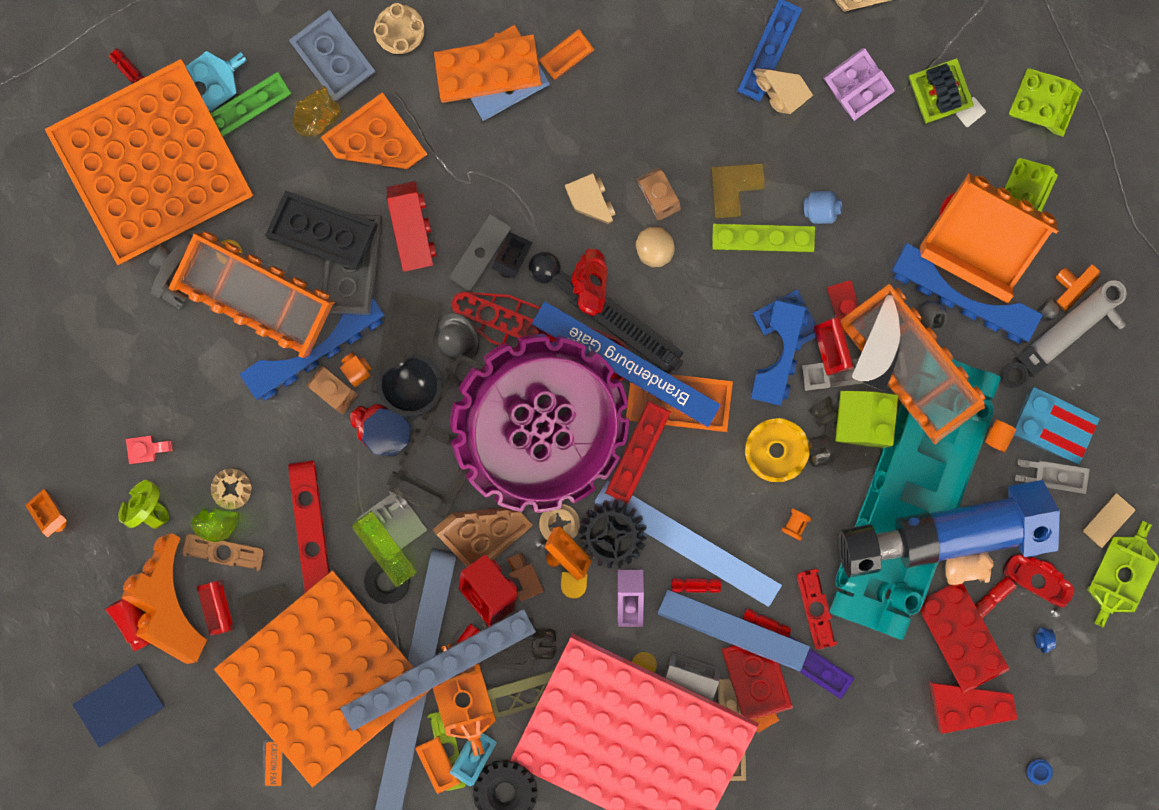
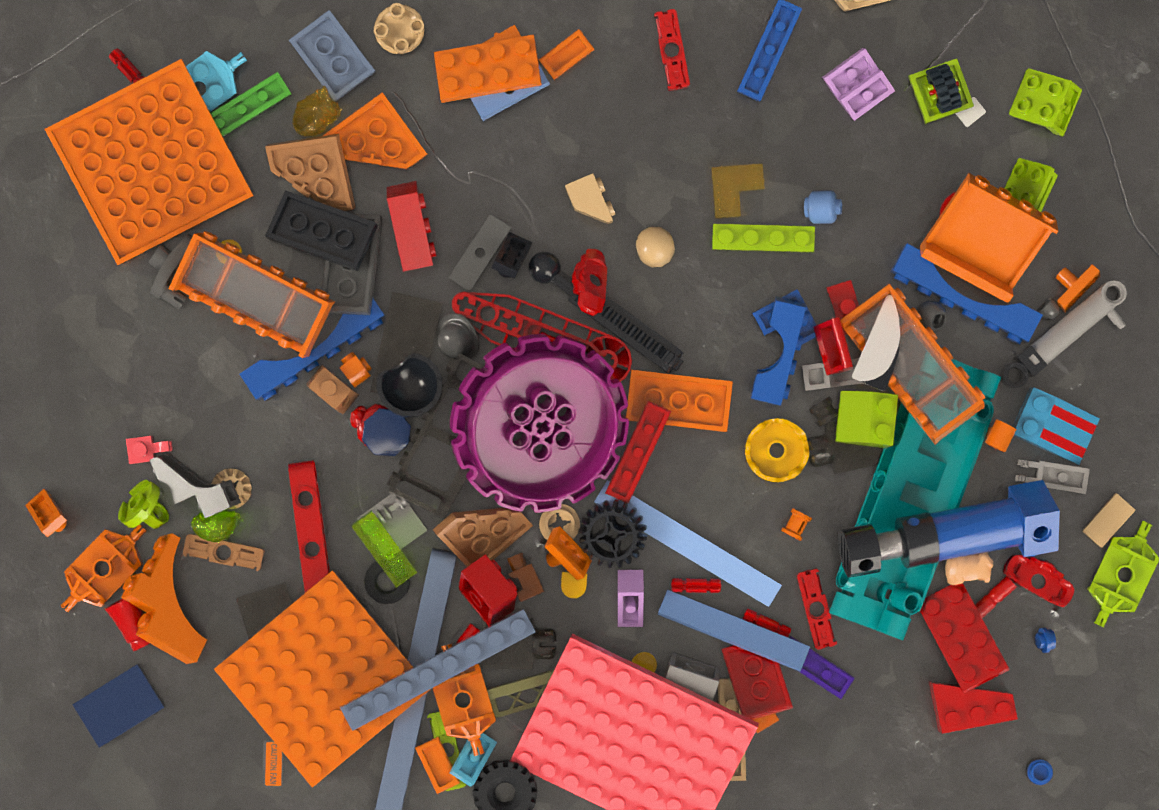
red tile [196,580,235,636] -> none
blue tile [531,301,721,427] -> none
medium nougat torso [636,167,681,222] -> none
tan slope [753,68,813,114] -> none
none -> orange plate [61,524,147,613]
none -> arch [150,454,241,518]
none -> medium nougat plate [265,134,356,211]
none -> red piece [654,9,690,91]

